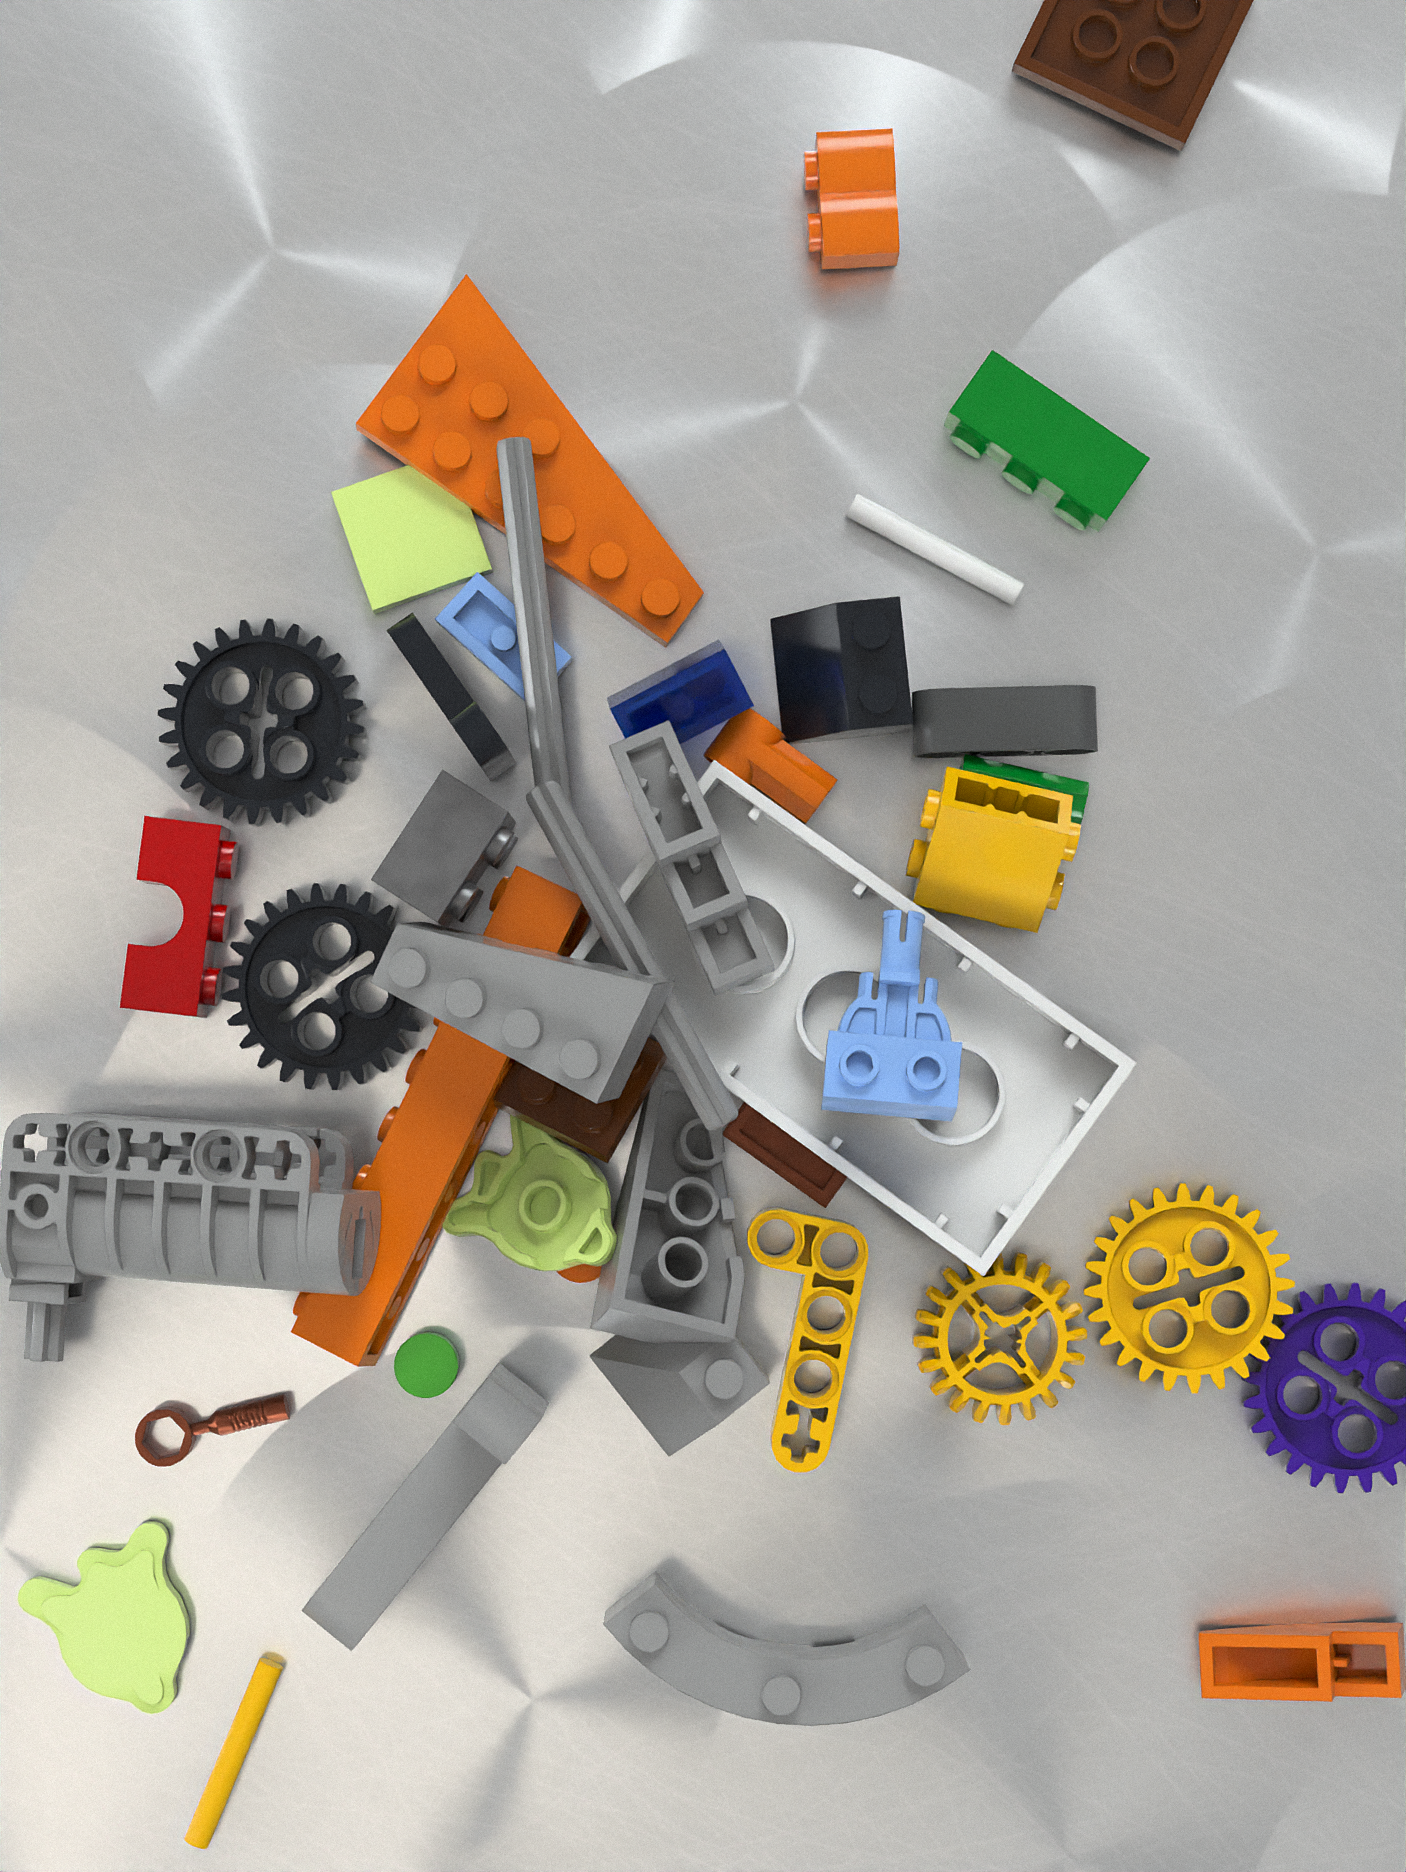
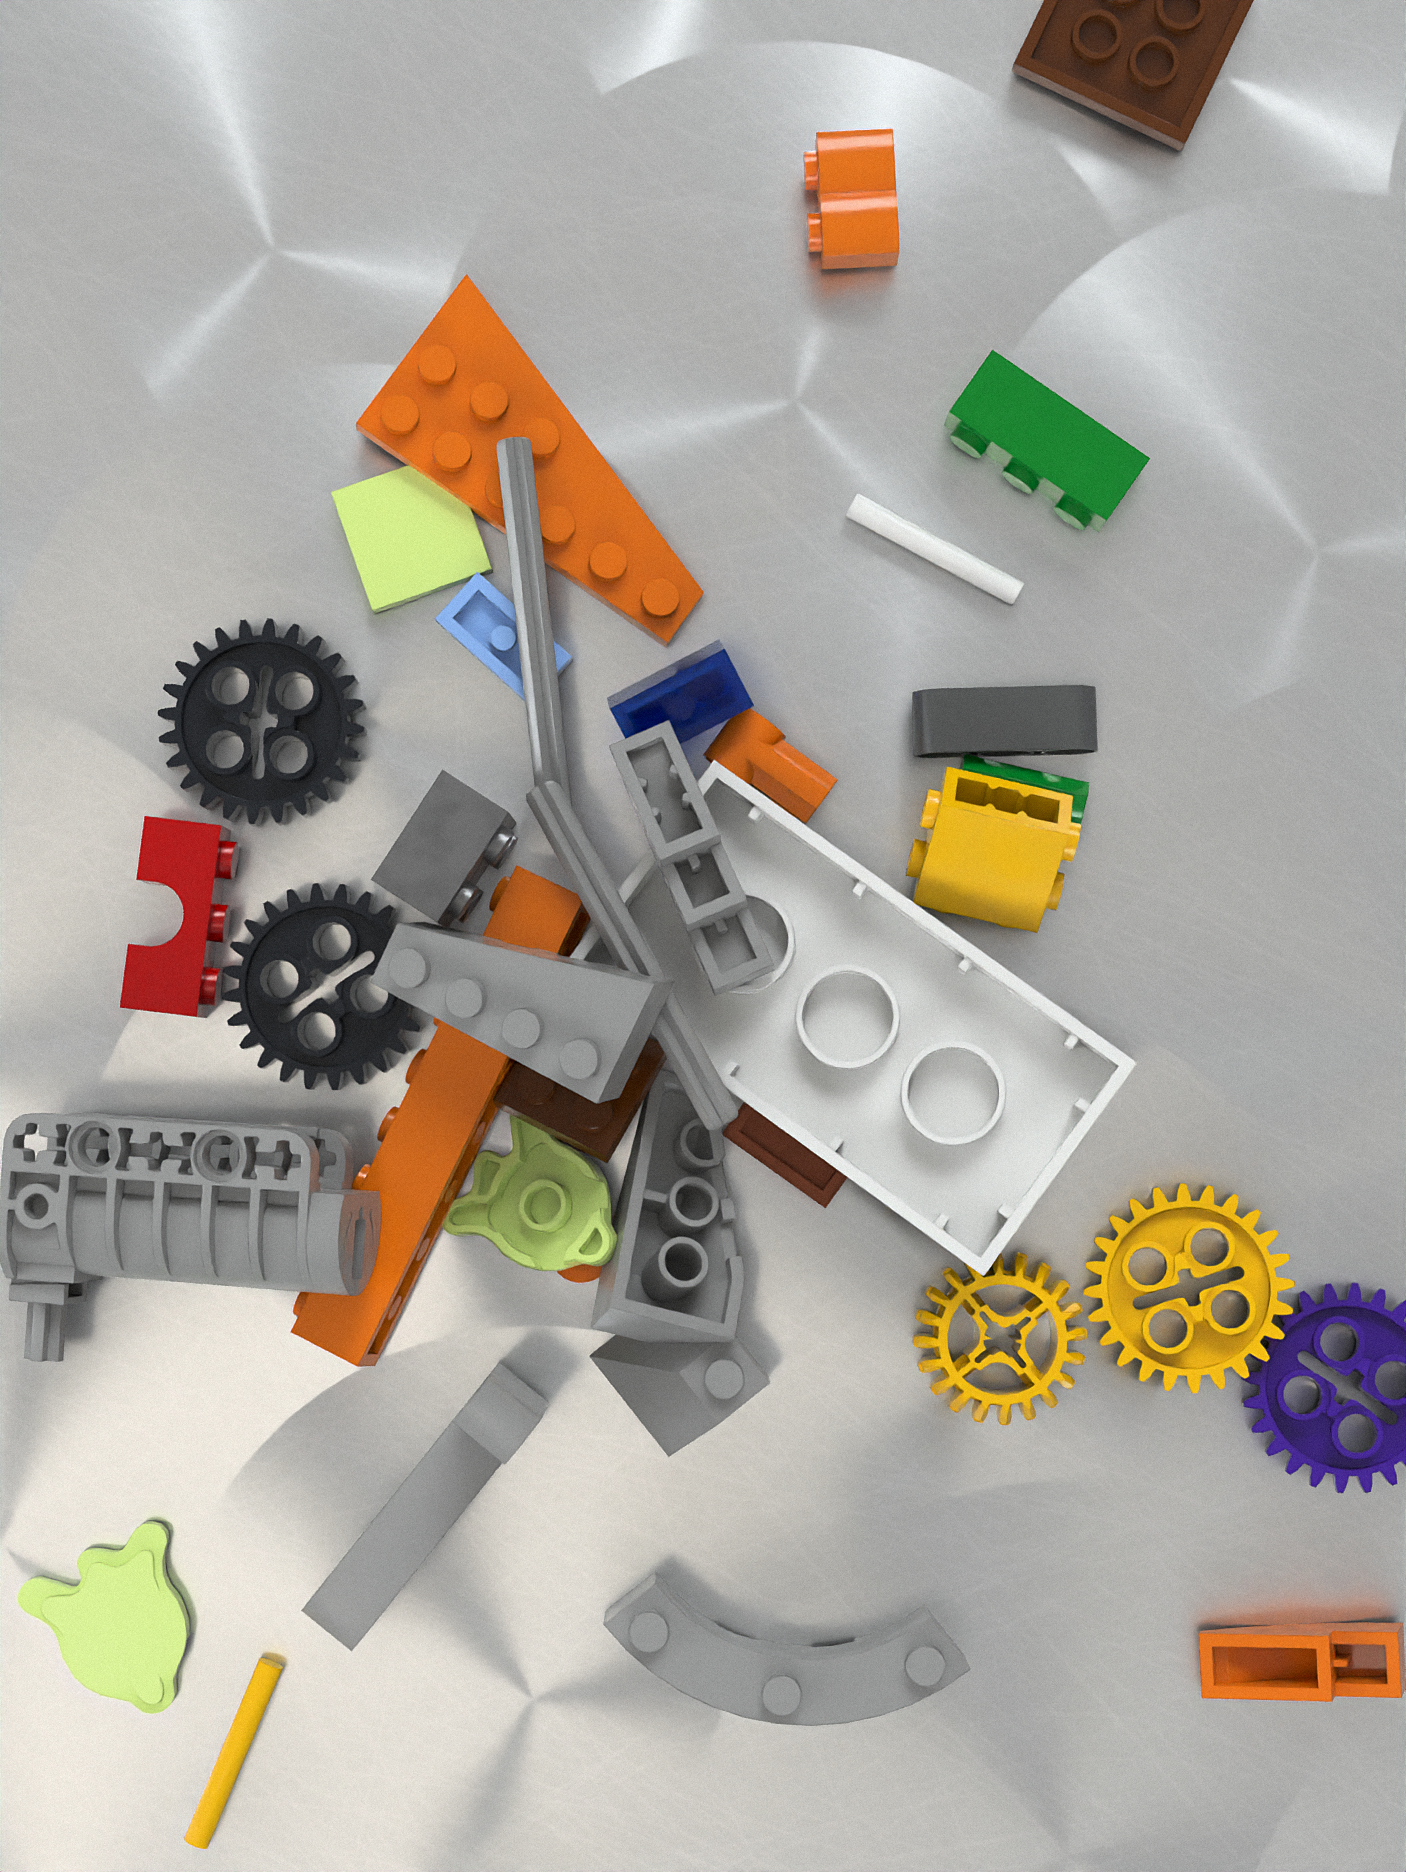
copper piece [135,1394,290,1467] -> none
black beam [386,612,516,781] -> none
bright green tile [394,1332,460,1398] -> none
yellow beam [747,1207,868,1473] -> none
black slope [770,596,913,744] -> none
light blue brick [821,910,962,1122] -> none

